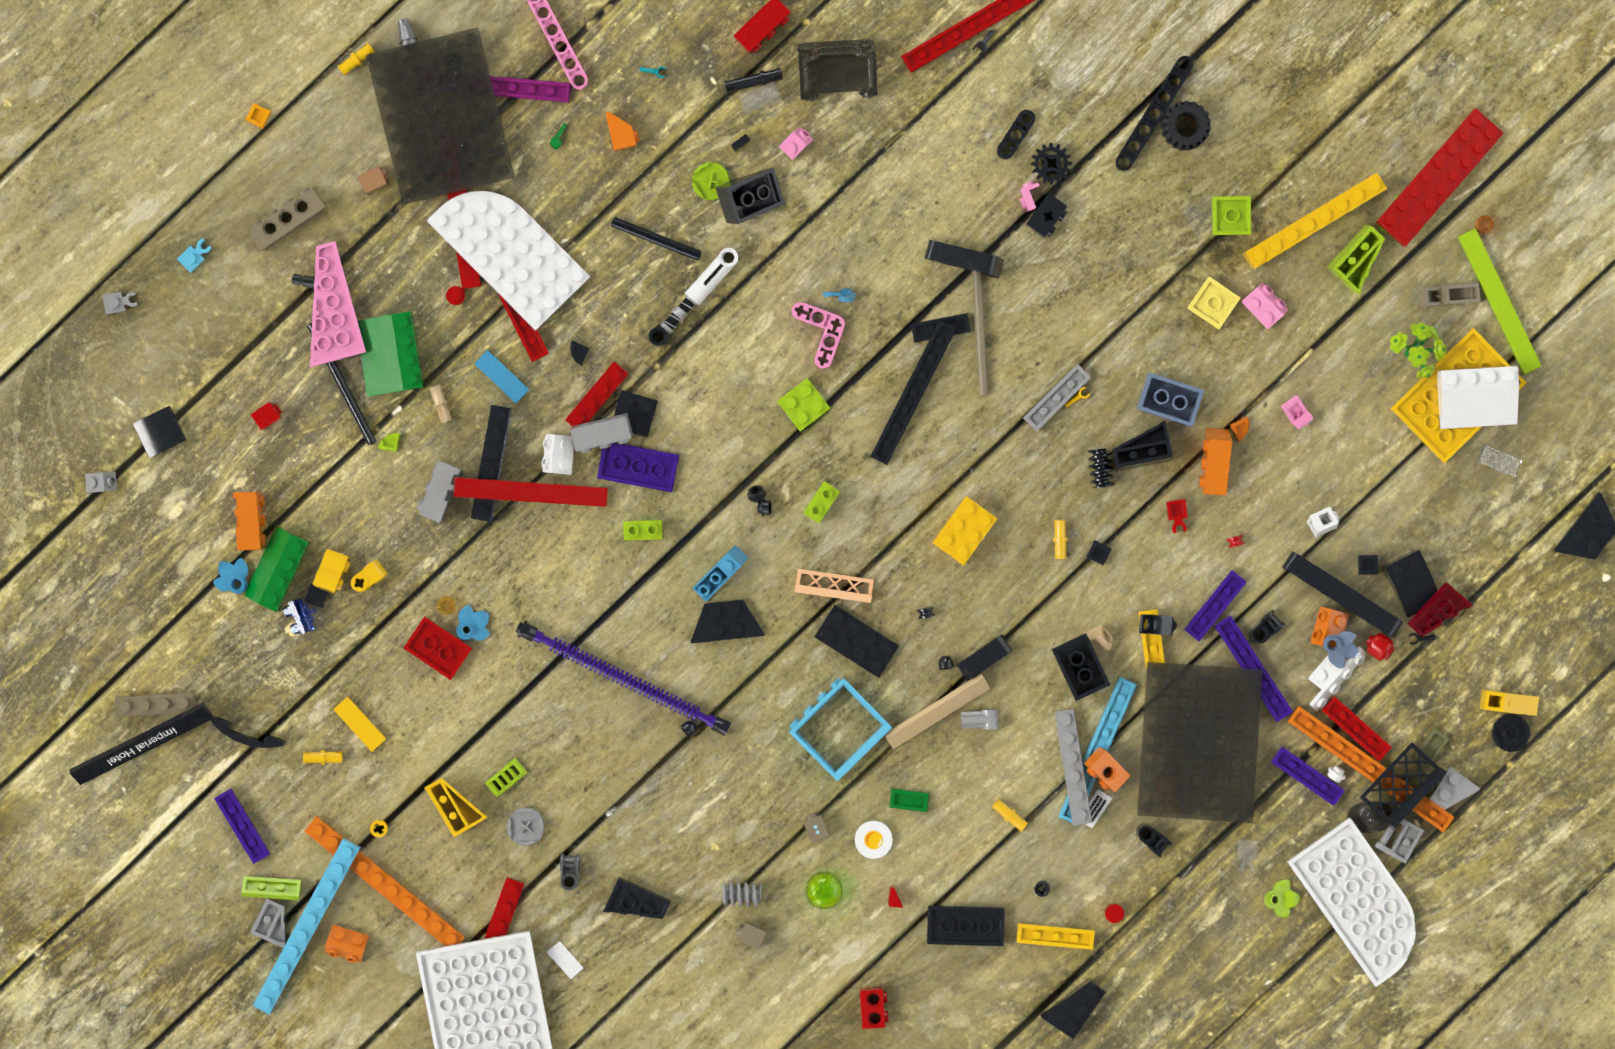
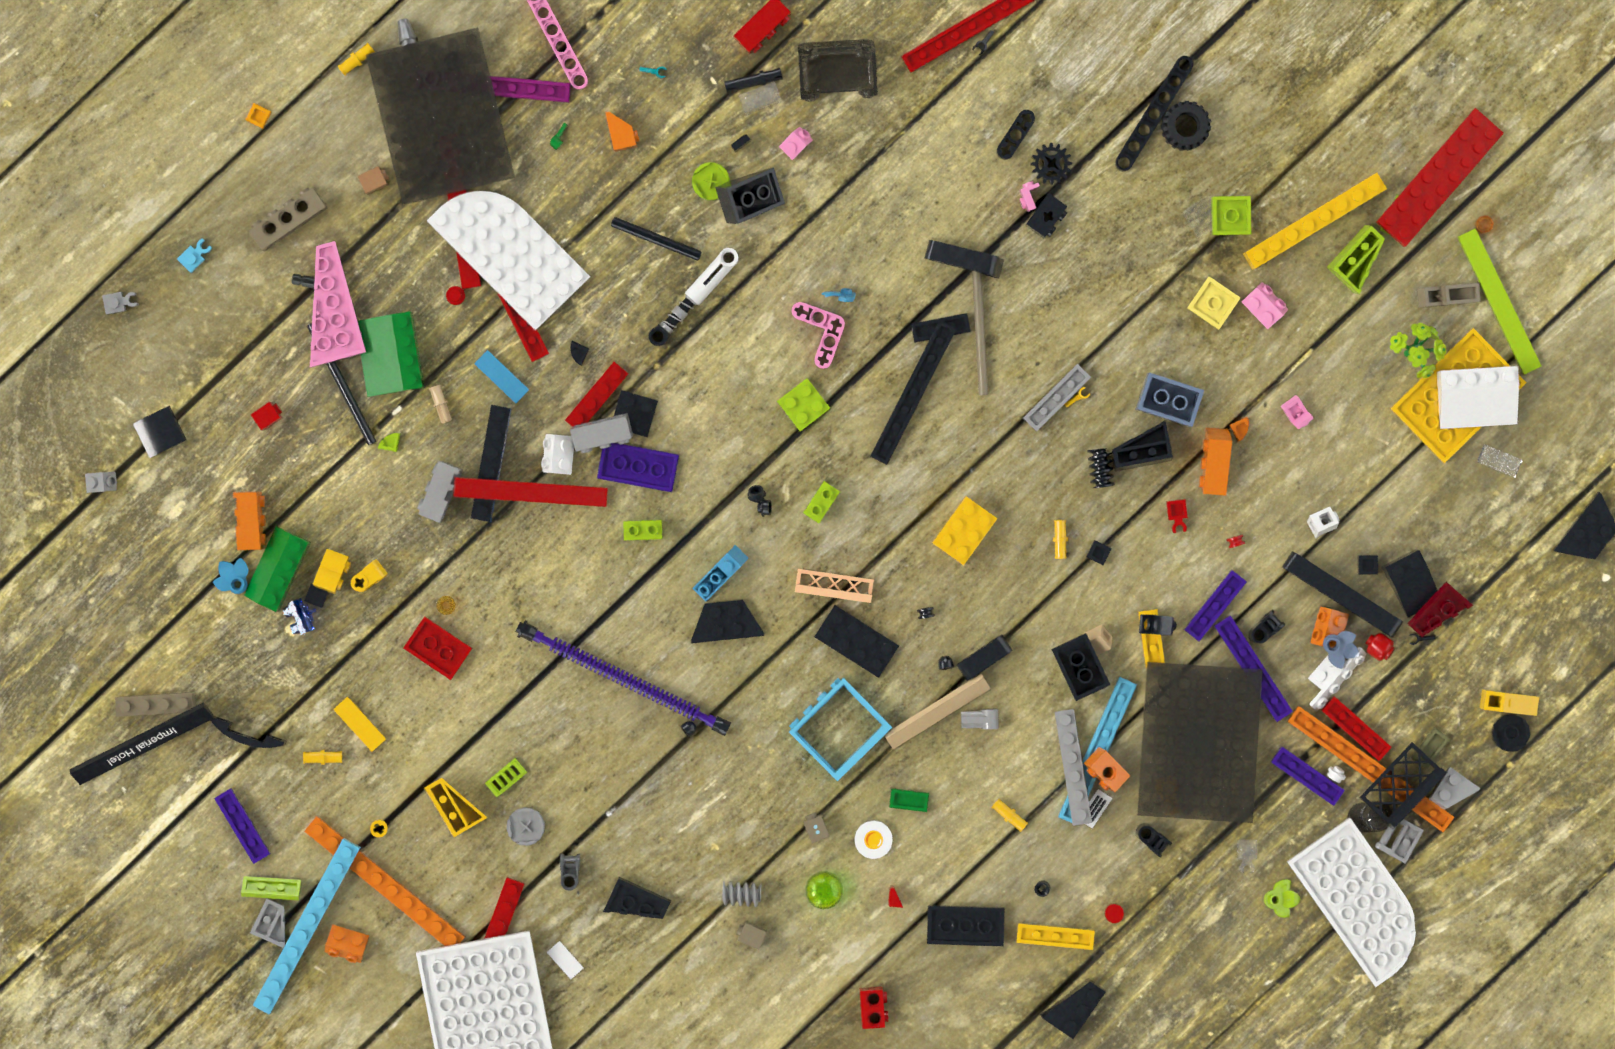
dark azure plate [456,605,490,641] -> none

